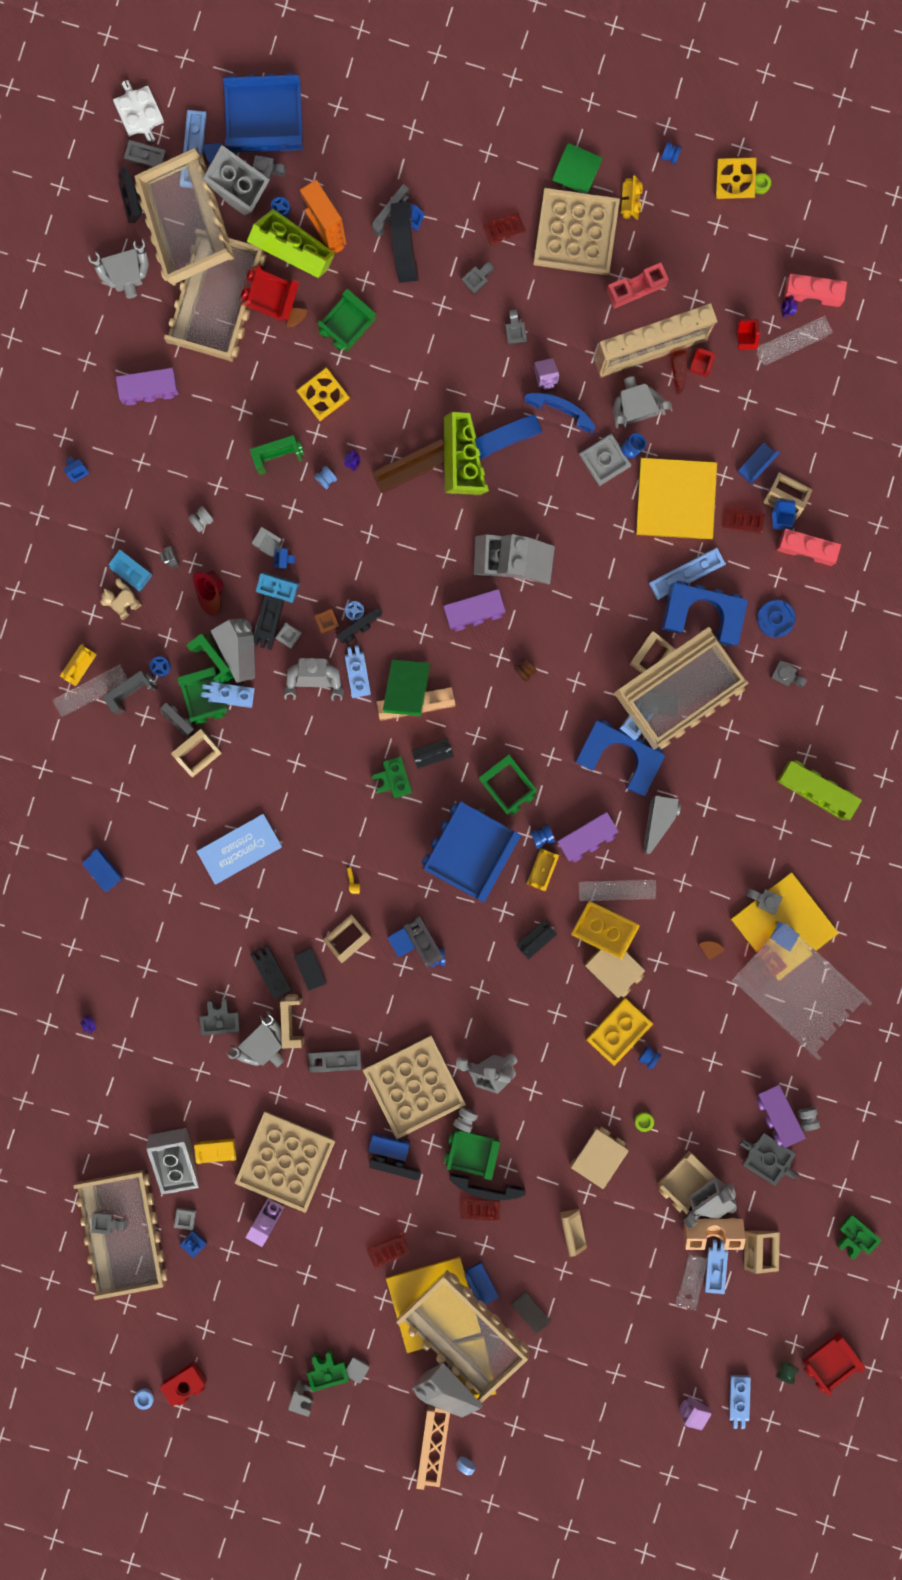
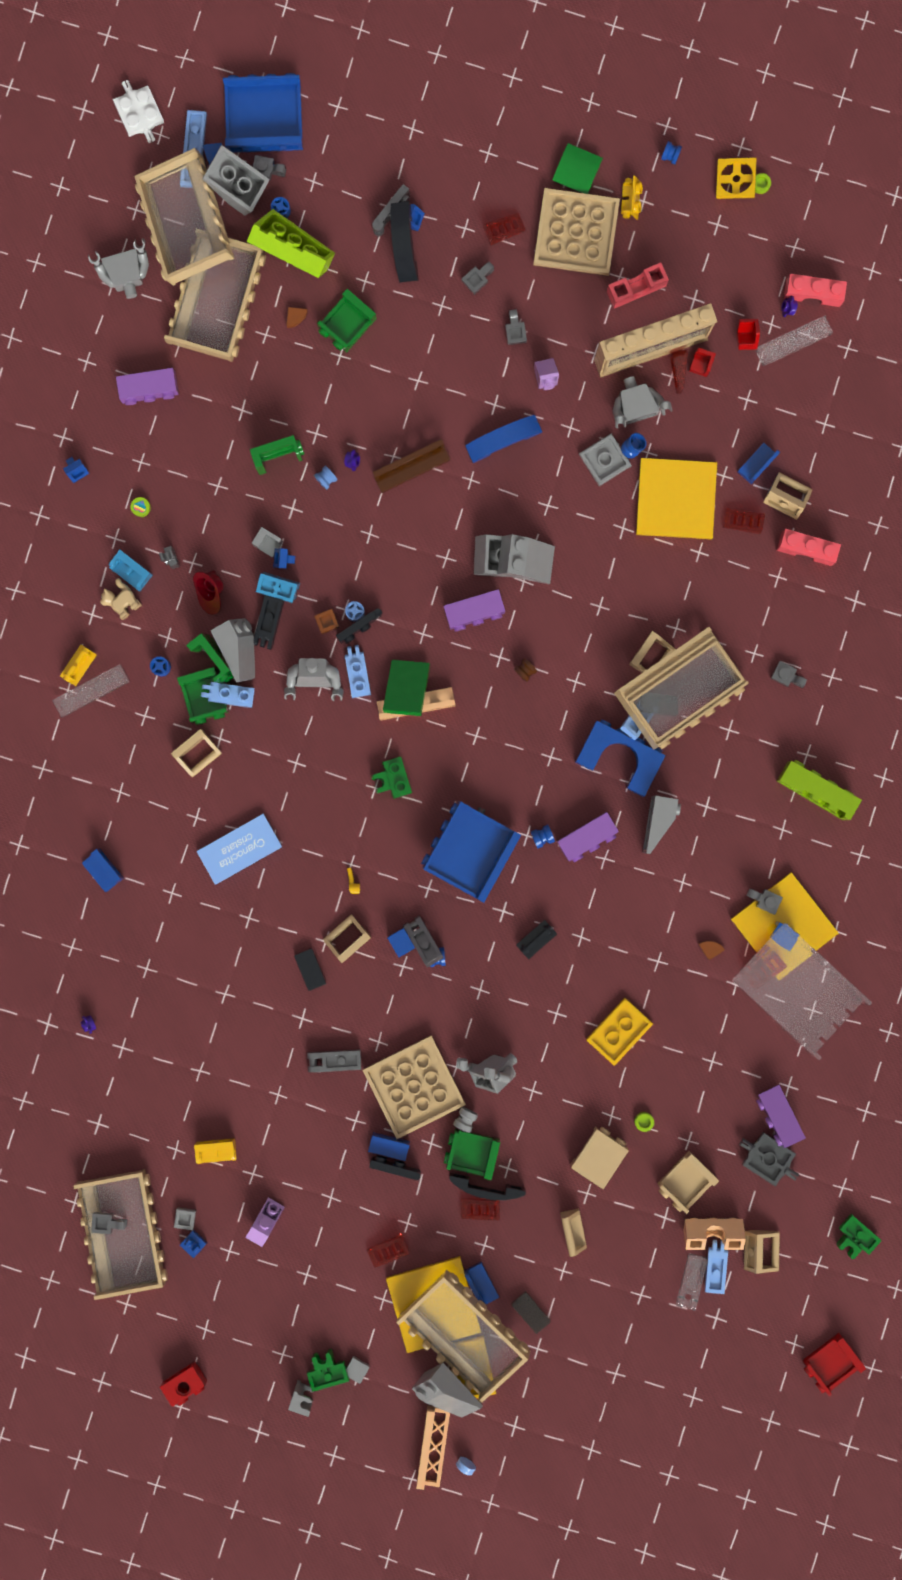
dark grey panel [102,671,157,715] -> none
black hinge [118,167,142,223] -> none
flat silver plate [124,140,167,168] -> none
light blue tile [134,1388,154,1410] -> none
light grey slope [146,1128,199,1195] -> none
flat silver plate [160,703,194,739] -> none
light grey wheel [187,506,214,532] -> none
dark grey plate [199,999,240,1036] -> none
light grey torso [226,1011,285,1068] -> none
tan plate [235,1111,336,1213] -> none
red panel [240,265,299,321] -> none
black hinge [250,945,292,999] -> none
light grey tile [275,623,302,649] -> none
tan panel [280,994,305,1049] -> none
yellow piece [296,367,350,422] -> none
orange arch [300,180,346,253] -> none
black hinge [412,738,454,769] -> none
lime wedge [444,412,489,495] -> none
green window [478,755,537,815] -> none
blue slope [524,393,595,434] -> none
yellow hinge [527,848,559,891] -> none
yellow tile [571,901,640,960] -> none
clear plate [578,879,656,901] -> none
tan panel [584,949,645,998] -> none
blue wheel [638,1045,661,1070] -> none
light blue tile [649,548,726,600] -> none
blue arch [660,581,748,646] -> none
lavender slope [679,1396,712,1430] -> none
light grey torso [683,1177,737,1229] -> none
light blue hinge [729,1375,751,1429] -> none
blue tile [757,599,796,638] -> none
blue panel [772,499,796,530] -> none
clear green wheel [776,1361,799,1384] -> none
light grey wheel [797,1107,820,1131] -> none
none -> lime tile [131,497,151,517]

